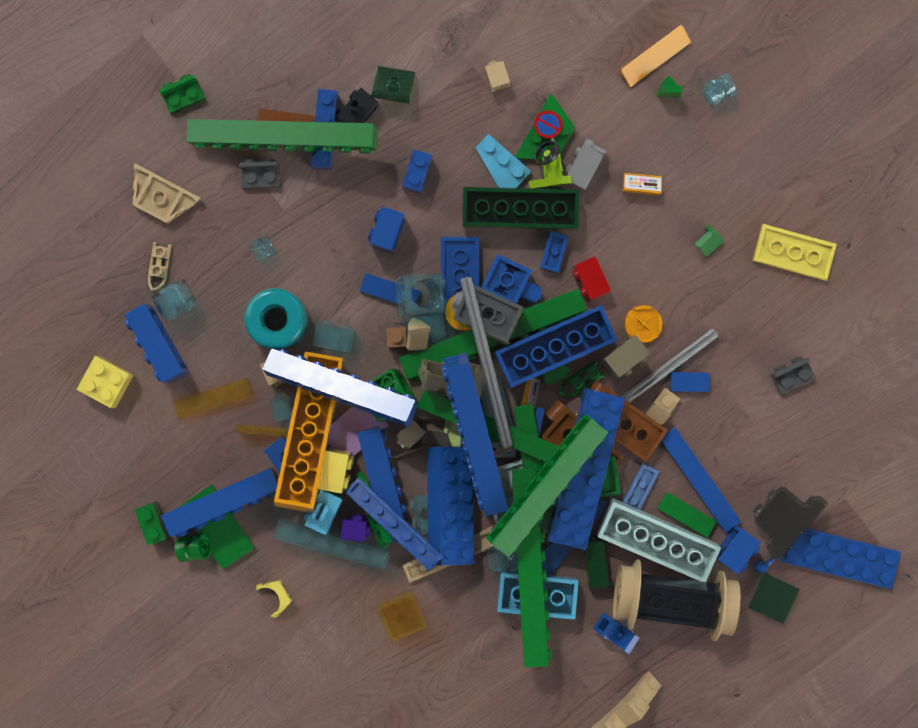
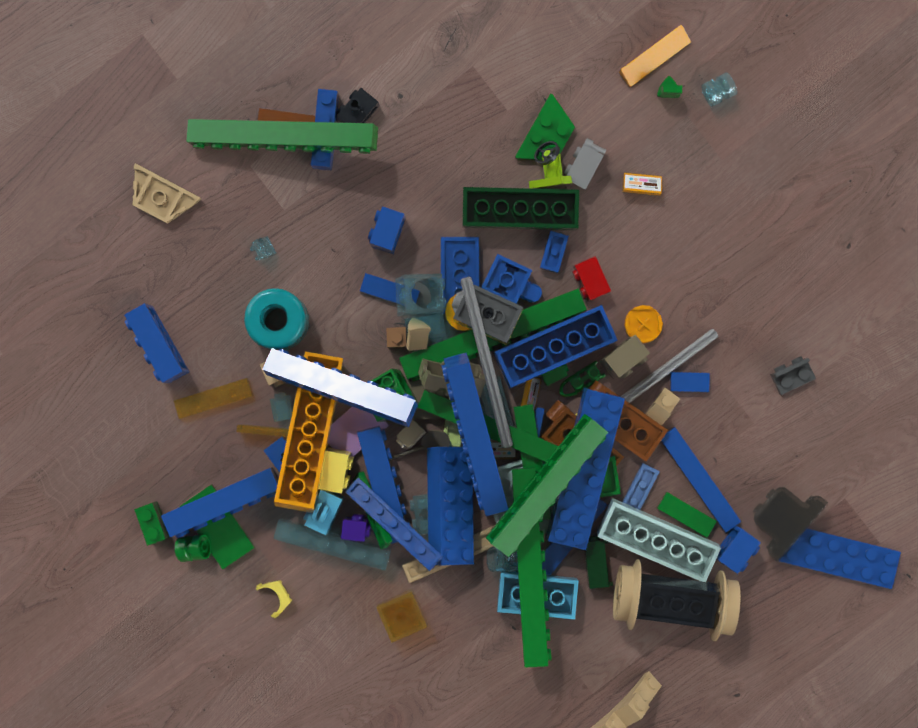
light yellow brick [76,356,134,408] -> none
tan piece [148,242,172,291] -> none
clear light blue brick [151,279,196,322] -> none
green bracket [159,74,206,115] -> none
dark grey bracket [239,159,281,189] -> none
clear light blue brick [312,320,356,354] -> none
clear green plate [371,66,415,104] -> none
blue brick [402,149,432,195] -> none
medium azure wing [476,134,531,188] -> none
tan brick [485,60,510,92] -> none
piece [534,110,564,173] -> none
blue brick [593,612,640,654] -> none
green tile [695,224,724,257] -> none
clear green tile [748,573,800,624] -> none
light yellow tile [752,224,837,281] -> none
blue hand [753,554,780,573] -> none

